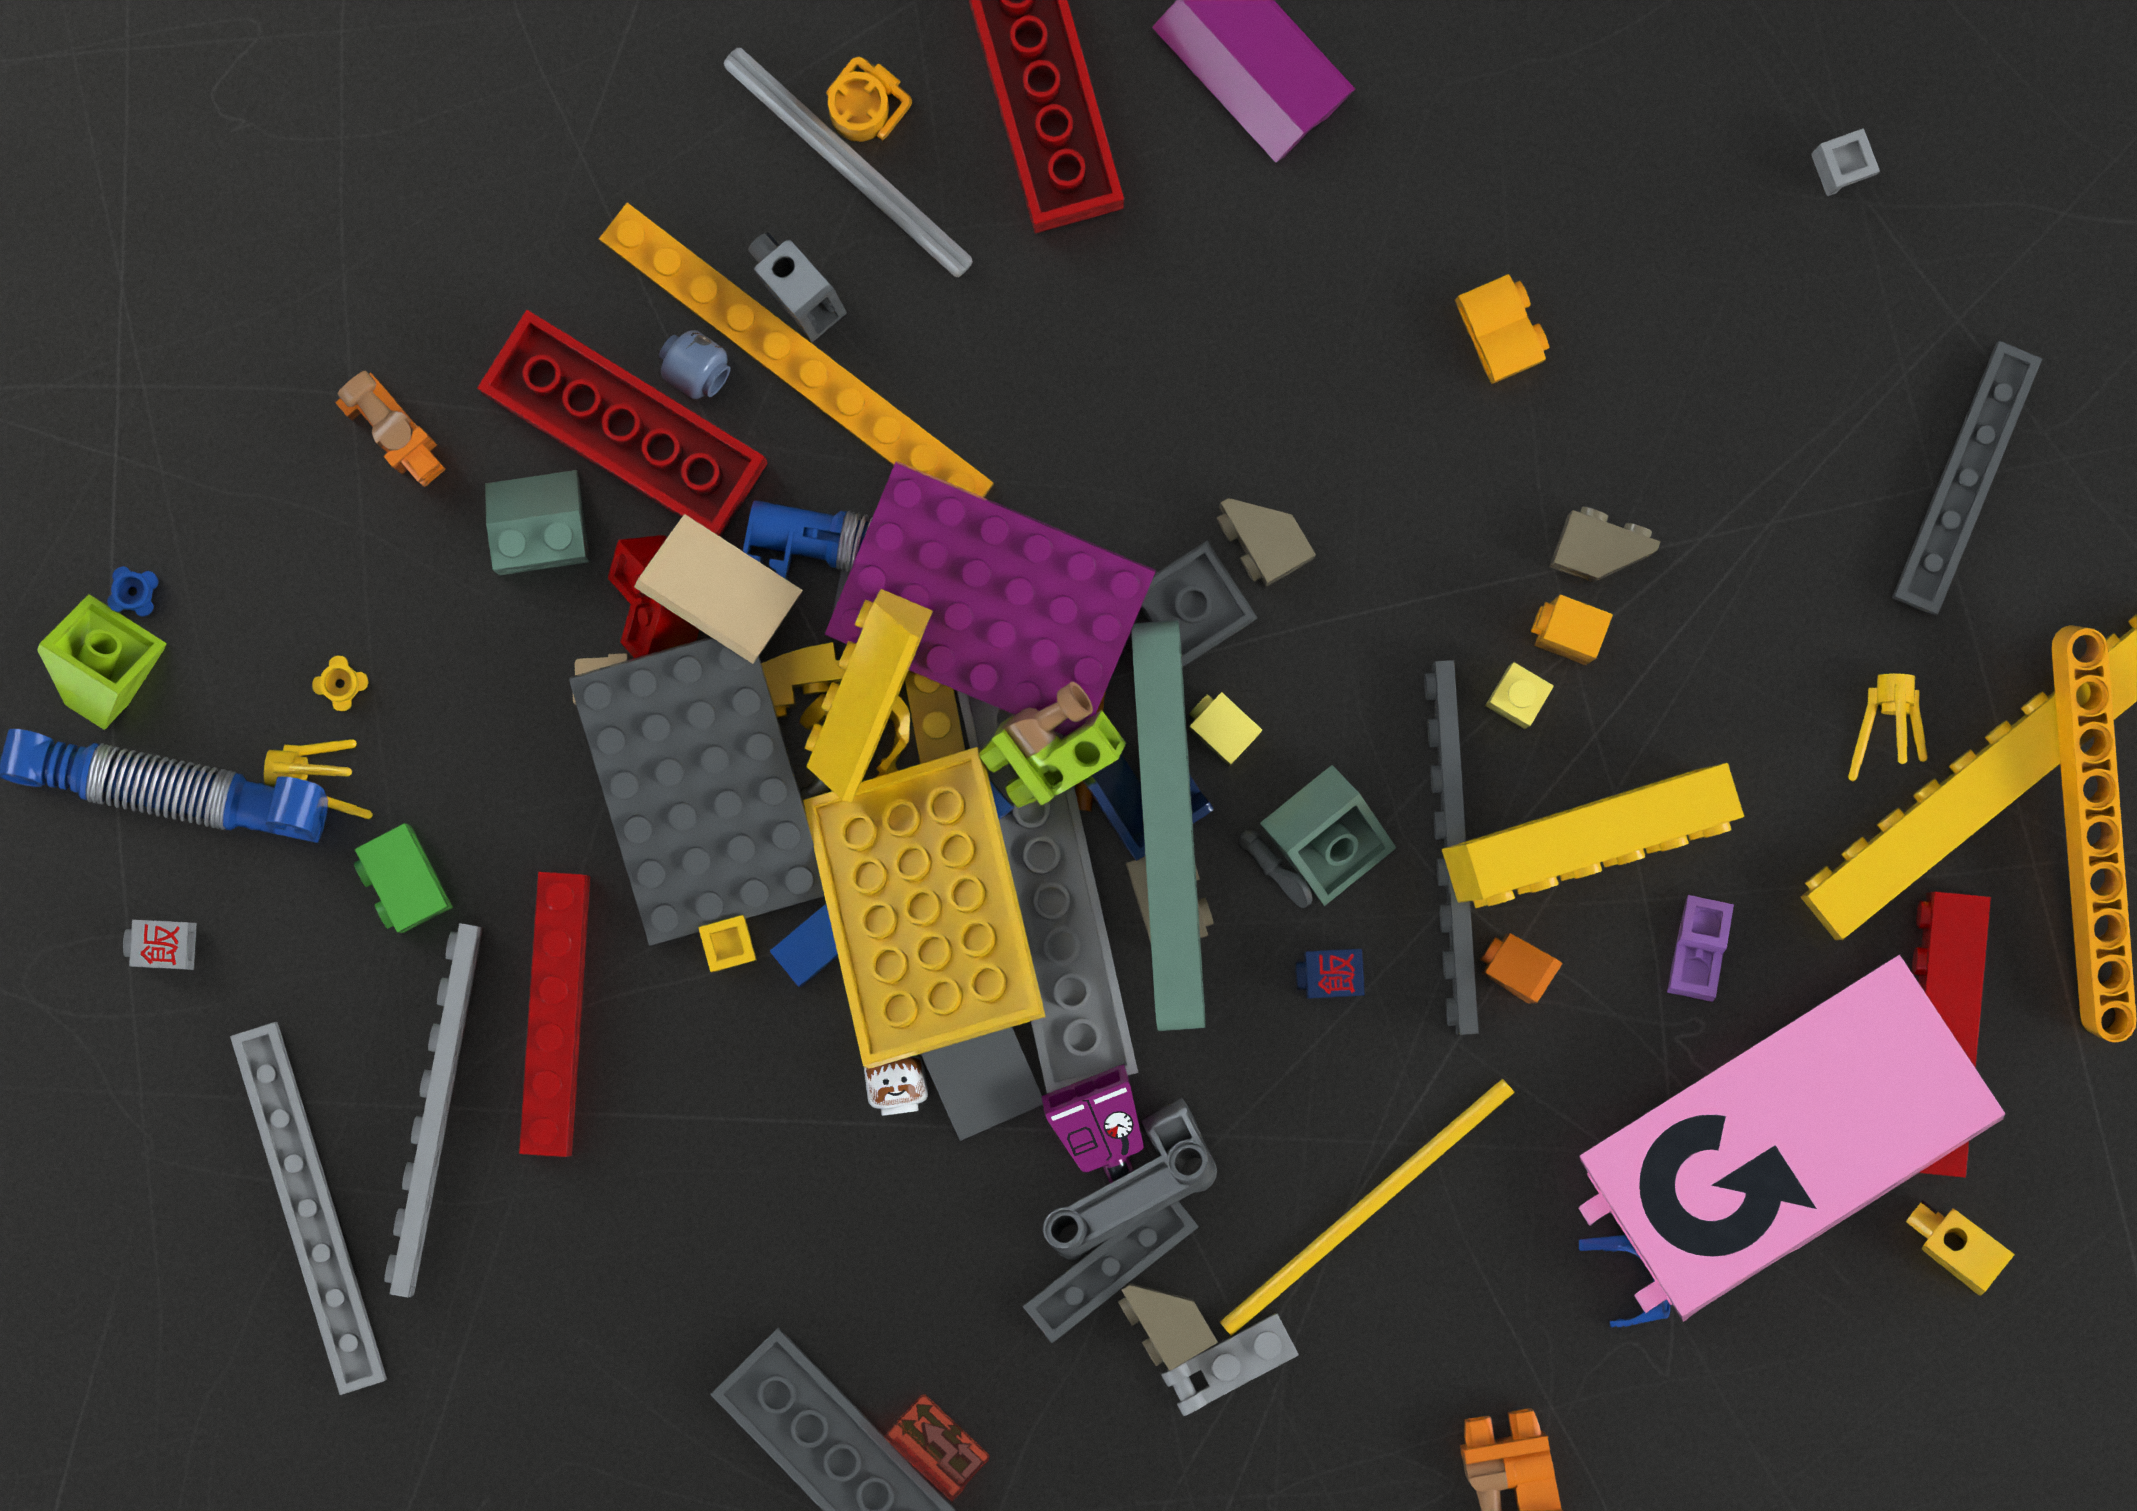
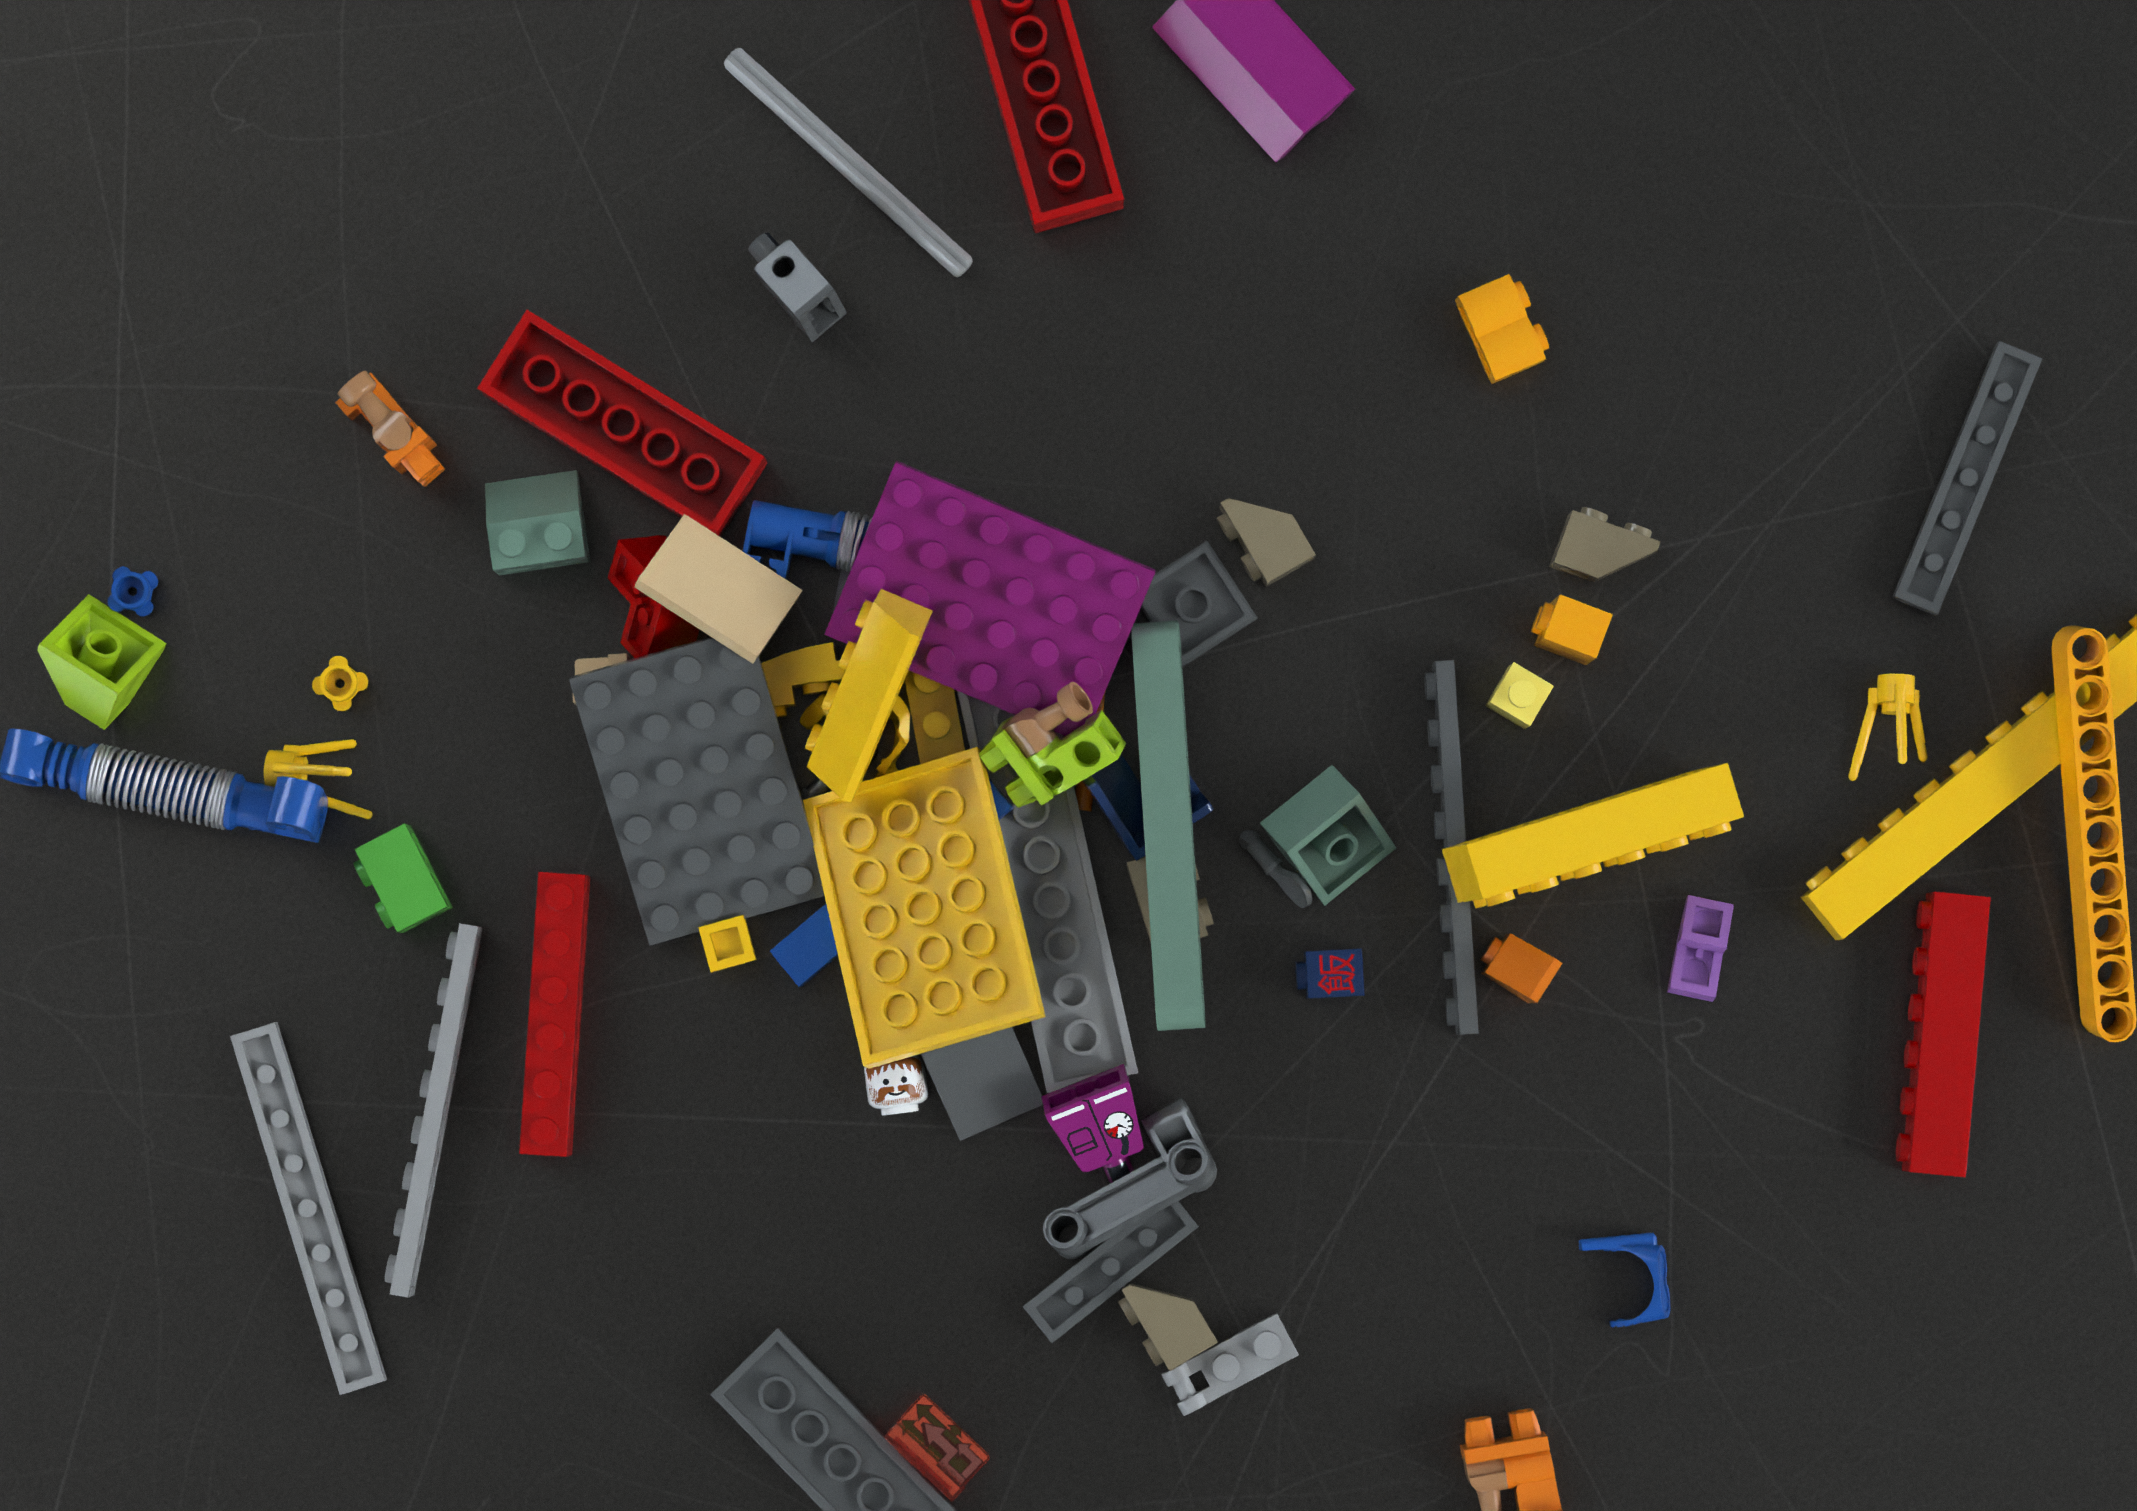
light grey brick [123,920,197,970] -> none
light orange plate [599,203,994,497] -> none
sand blue head [659,330,730,399] -> none
light orange piece [826,57,912,142] -> none
light yellow brick [1189,692,1262,767] -> none
yellow piece [1220,1079,1514,1336] -> none
bright pink piece [1578,955,2005,1322] -> none
light grey panel [1811,128,1880,196] -> none
yellow torso [1906,1200,2015,1296] -> none

